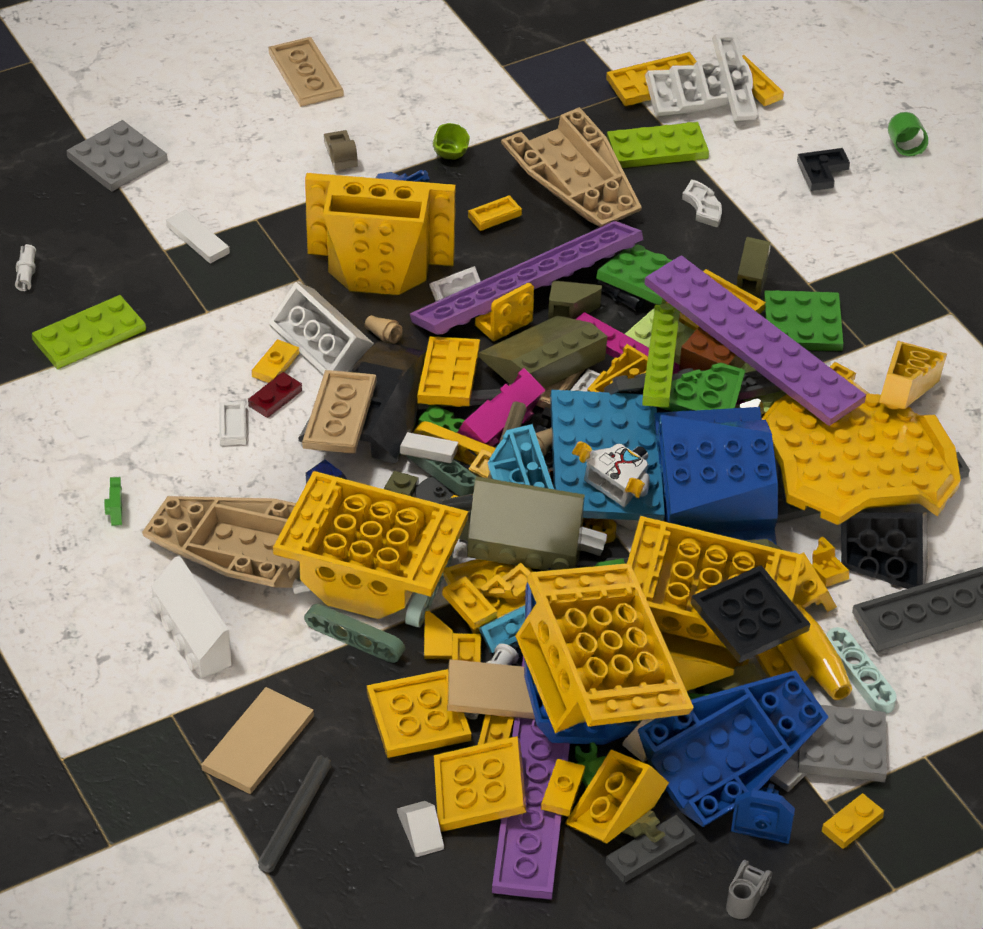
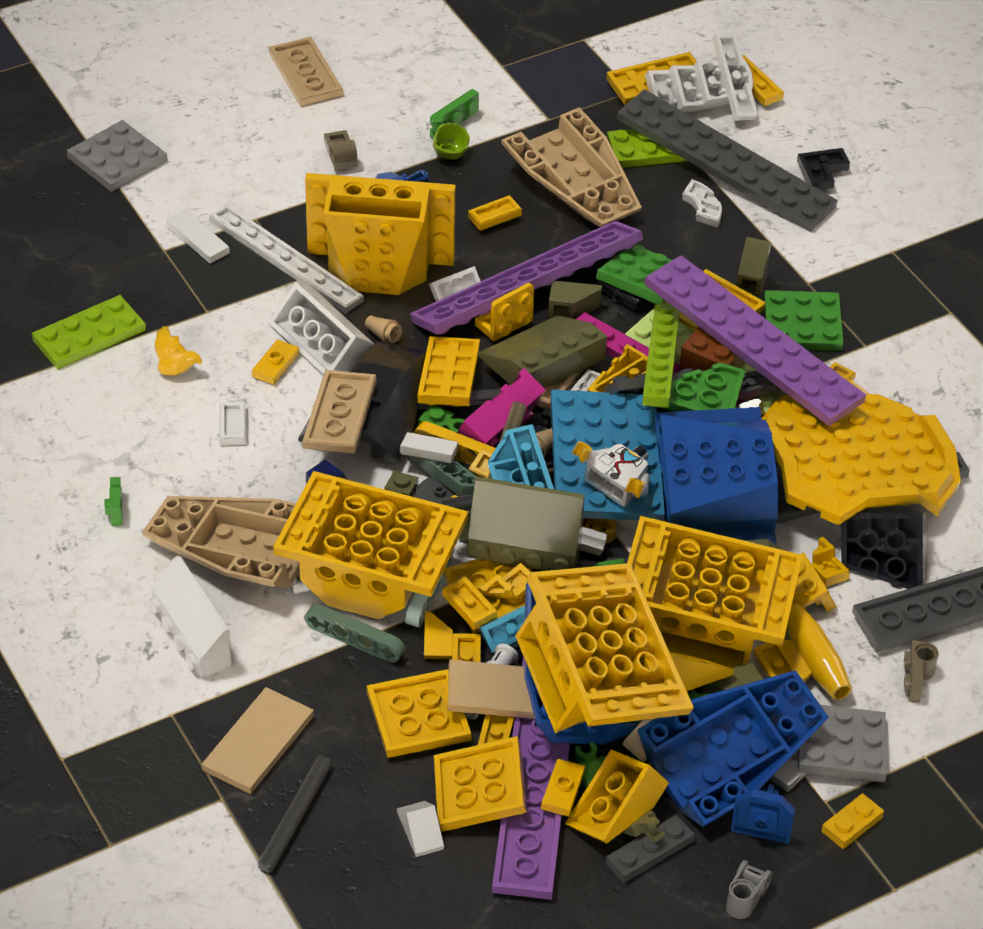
white pin [15,244,36,291] -> none
dark red plate [248,372,302,418] -> none
black plate [690,565,810,663] -> none
light aqua beam [827,627,896,714] -> none
yellow wedge [879,340,947,409] -> none
bright green helmet [888,112,928,156] -> none
none -> yellow hair [154,326,202,375]
none -> white tile [209,204,364,314]
none -> bright green plate [430,89,479,140]
none -> dark grey plate [616,89,838,232]
none -> dark tan plate [903,640,939,702]

